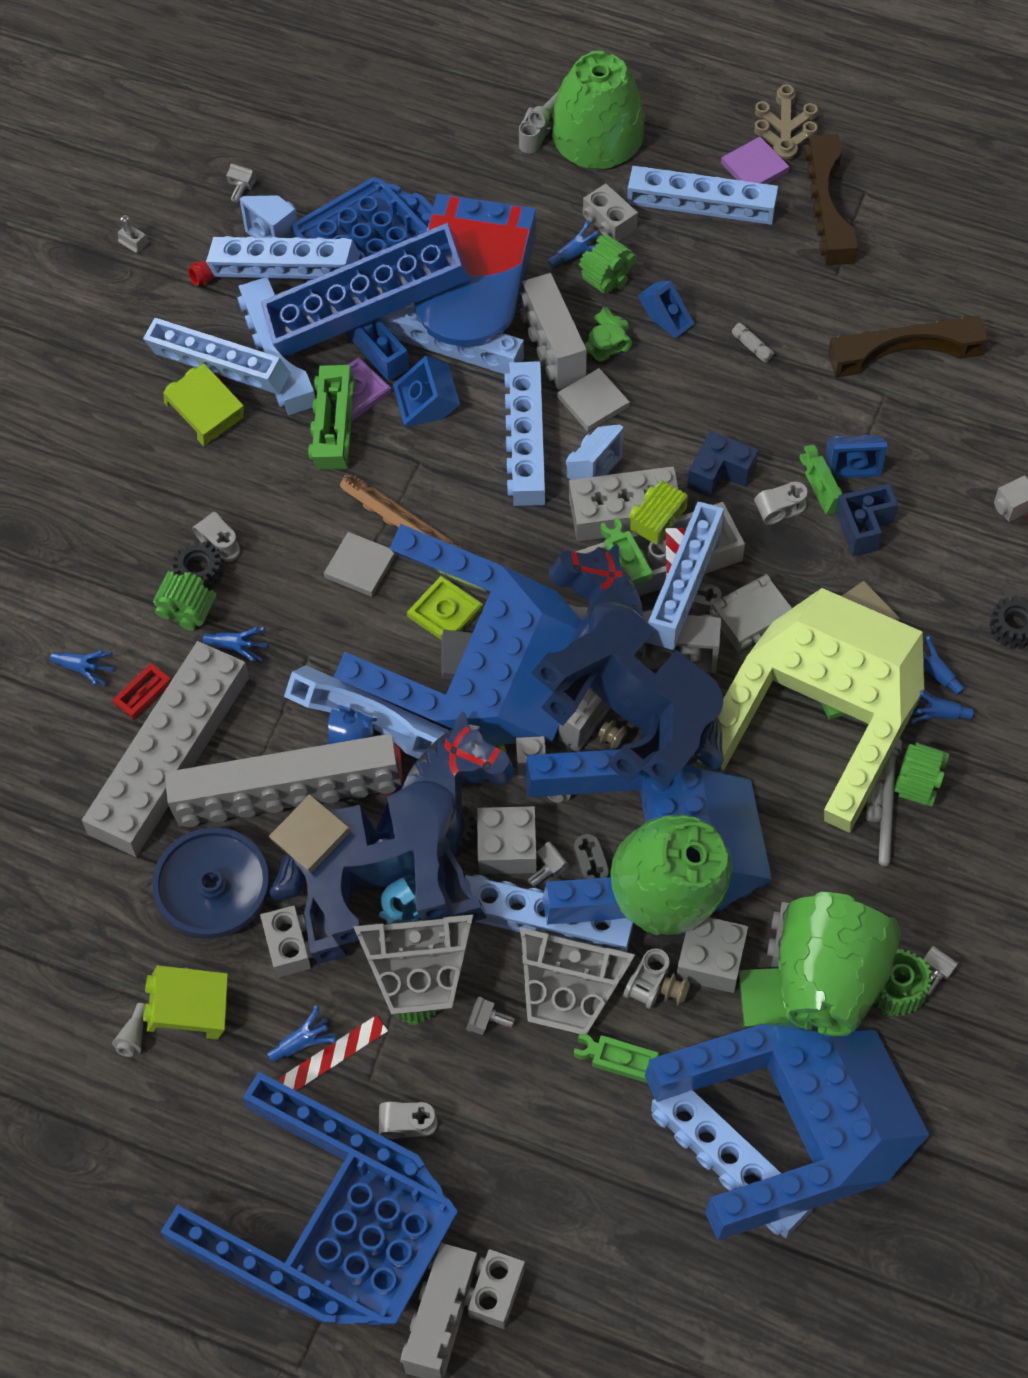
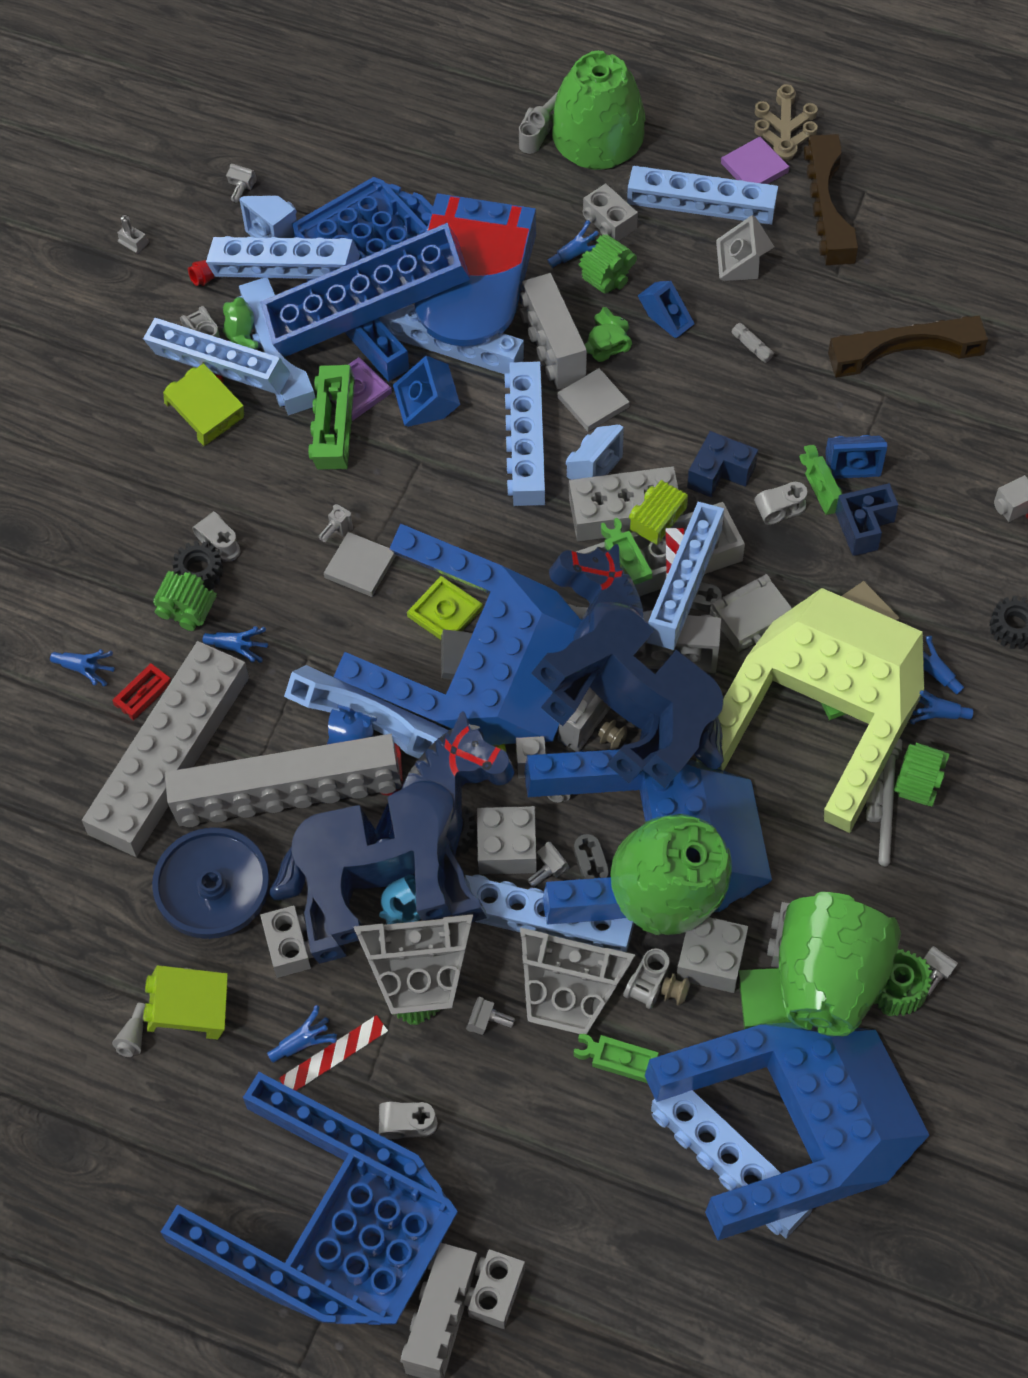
dark tan tile [269,795,351,874] -> none
medium nougat plate [340,474,465,550] -> none
none -> light grey piece [180,306,220,338]
none -> bright green animal [223,297,258,350]
none -> piece [319,504,353,542]
none -> light grey slope [716,215,774,281]

